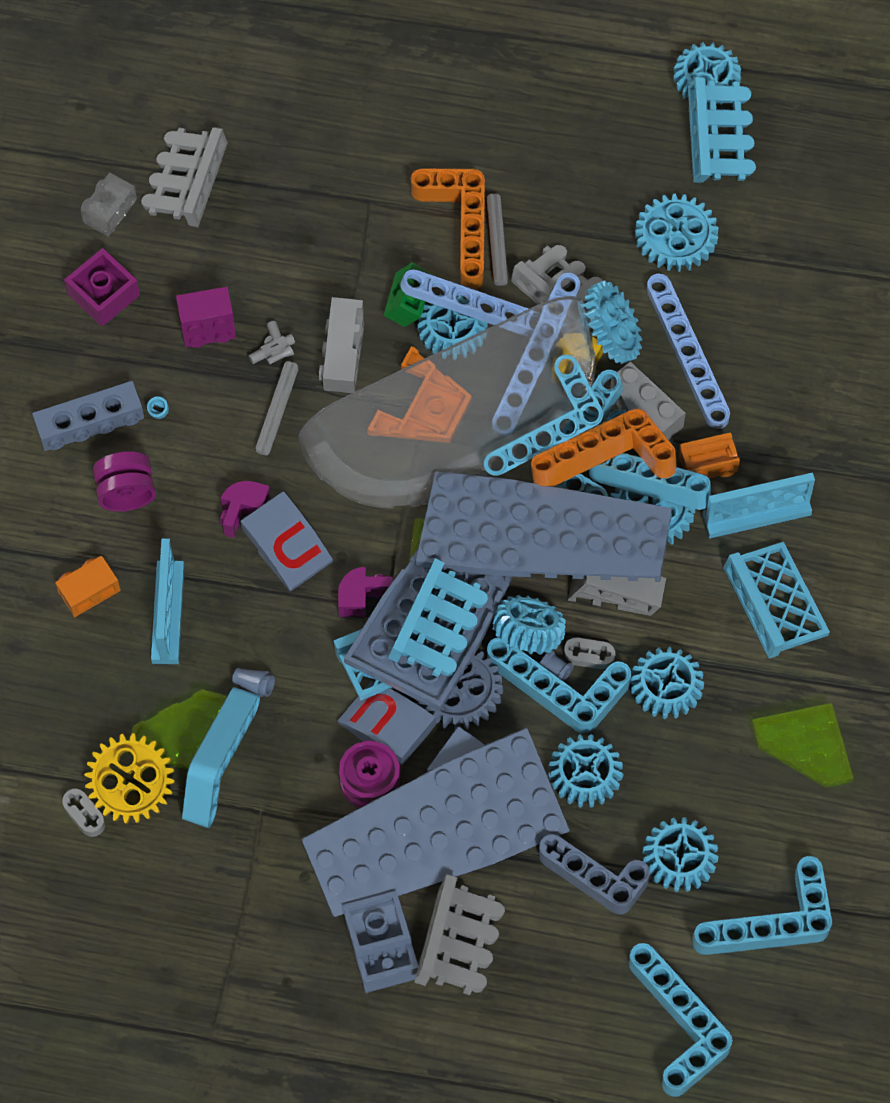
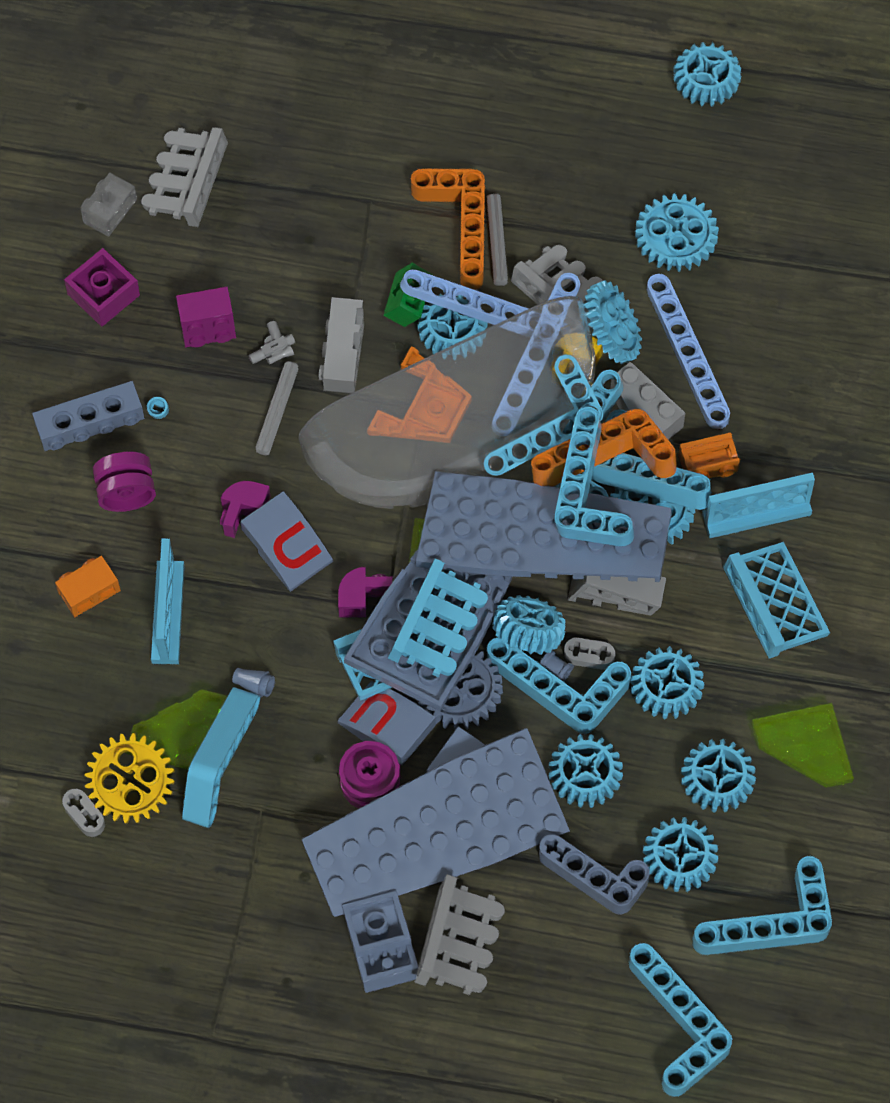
medium azure fence [688,77,756,183] -> none
none -> medium azure beam [555,407,634,546]
none -> medium azure gear [681,739,756,813]

